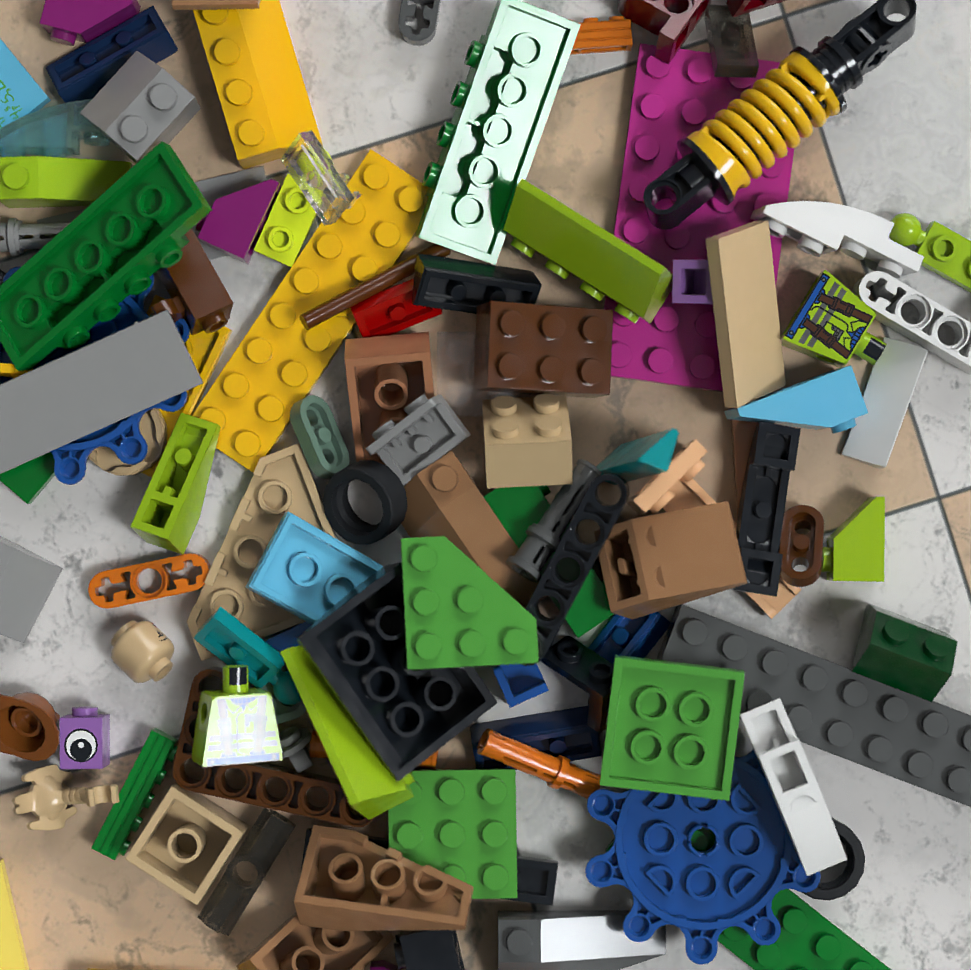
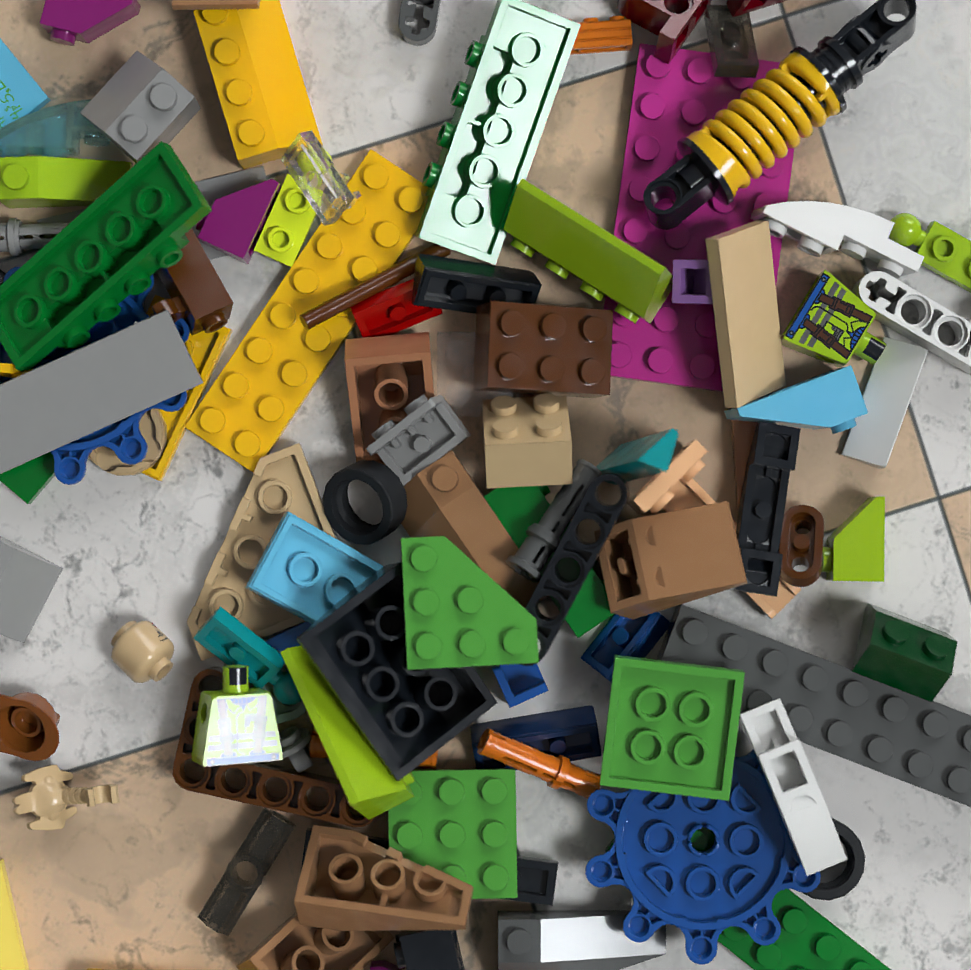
dark blue slope [45,6,178,111] -> none
medium lavender brick [60,707,110,769] -> none
orange beam [88,553,211,609] -> none
green piece [91,728,179,860] -> none
tan brick [125,783,249,905] -> none
lime slope [130,413,221,555] -> none
sand green plate [290,395,350,479] -> none
black bracket [541,636,613,733] -> none

